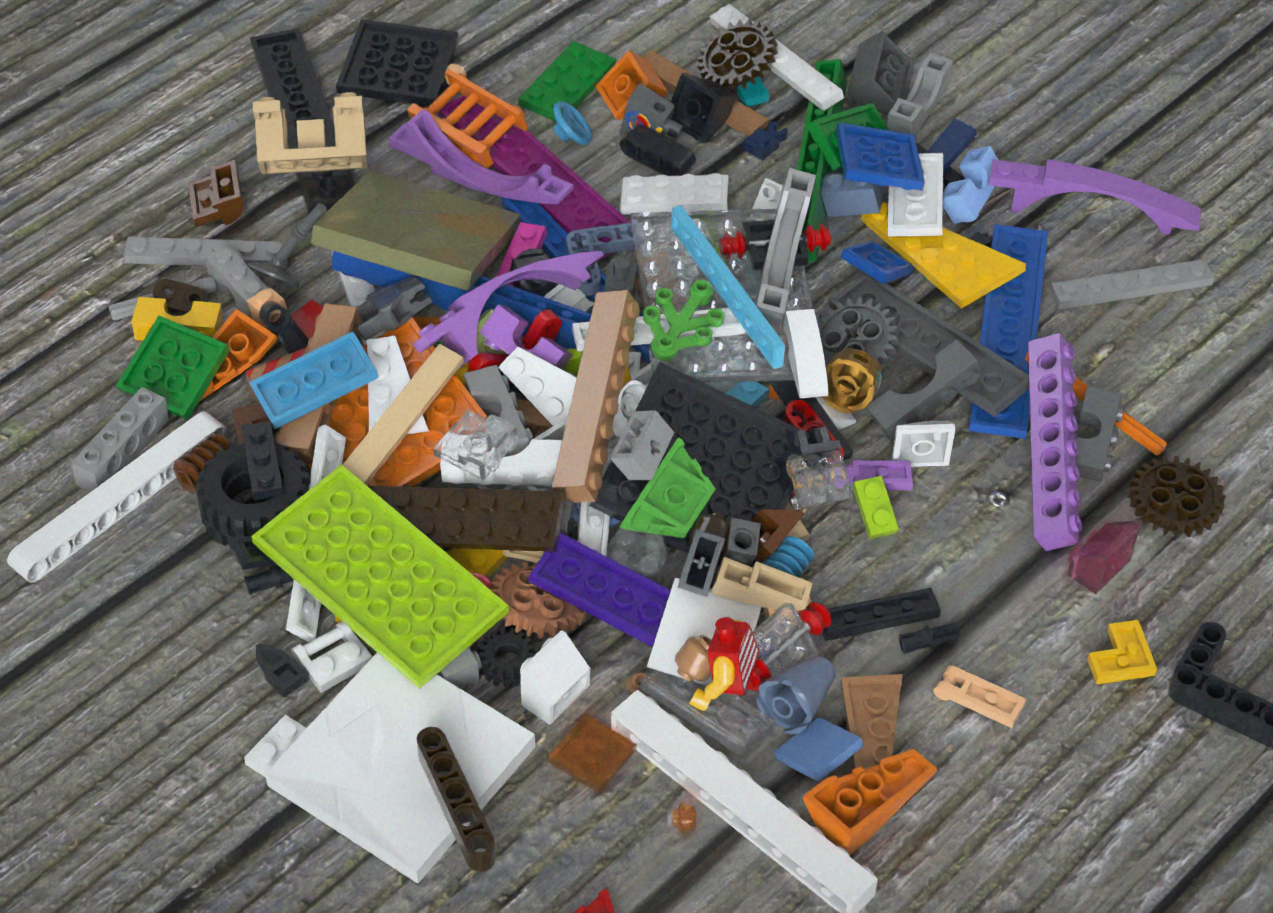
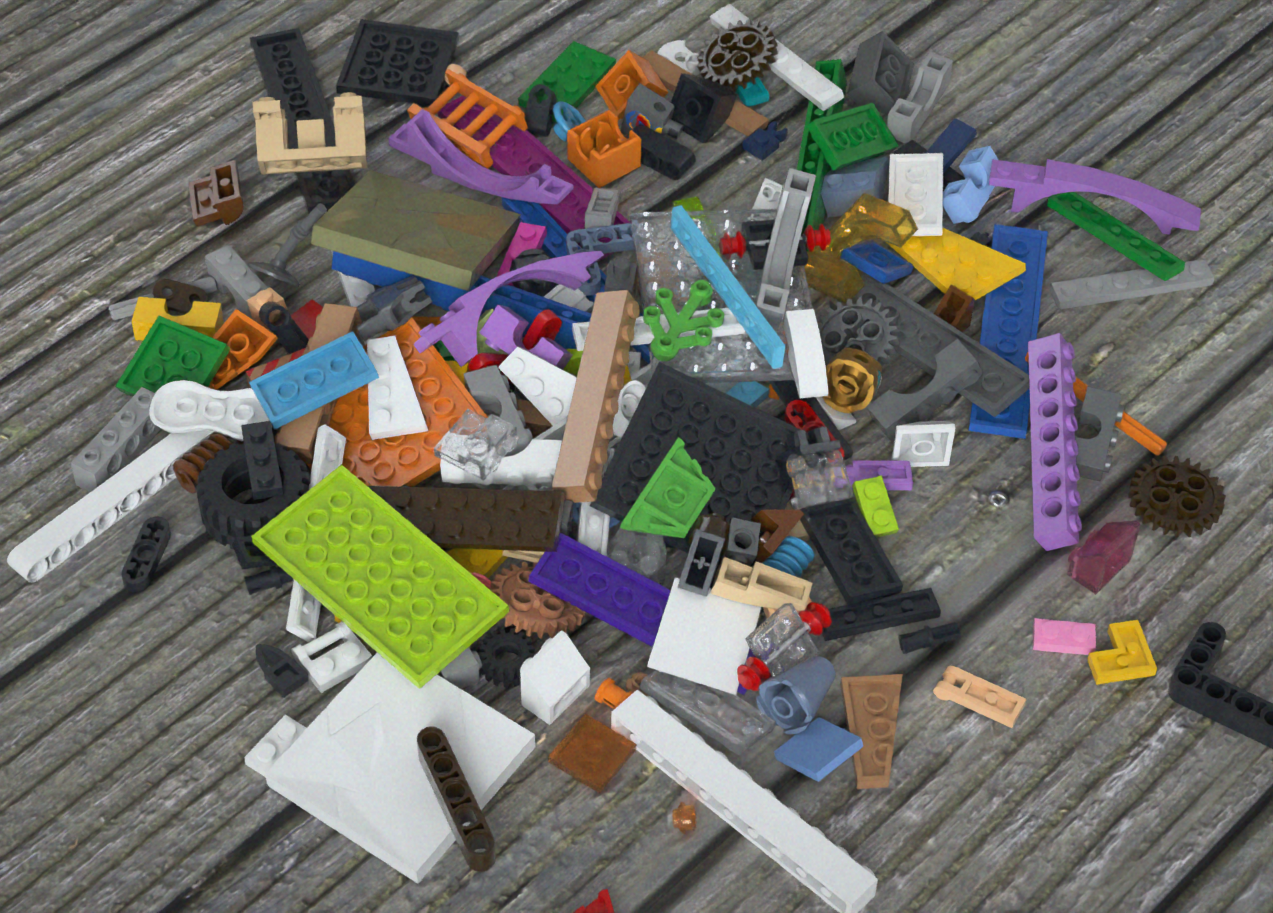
light grey plate [124,236,290,269] -> none
tan tile [343,344,464,485] -> none
light grey brick [610,410,674,480] -> none
white plate [620,173,729,215] -> none
medium nougat head [675,635,711,682] -> none
torso [689,617,760,711] -> none
orange wedge [803,749,937,855] -> none
blue plate [835,122,925,191] -> none
none -> black beam [121,516,171,593]
none -> white plate [149,380,273,441]
none -> black piece [524,84,557,137]
none -> orange piece [567,110,641,188]
none -> light grey slope [585,187,621,229]
none -> orange bush [595,678,633,709]
none -> white piece [657,40,700,76]
none -> clear yellow arch [793,193,918,303]
none -> black plate [800,498,903,605]
none -> reddish brown slope [934,285,975,332]
none -> bright pink plate [1033,618,1096,655]
none -> green plate [1047,192,1185,281]

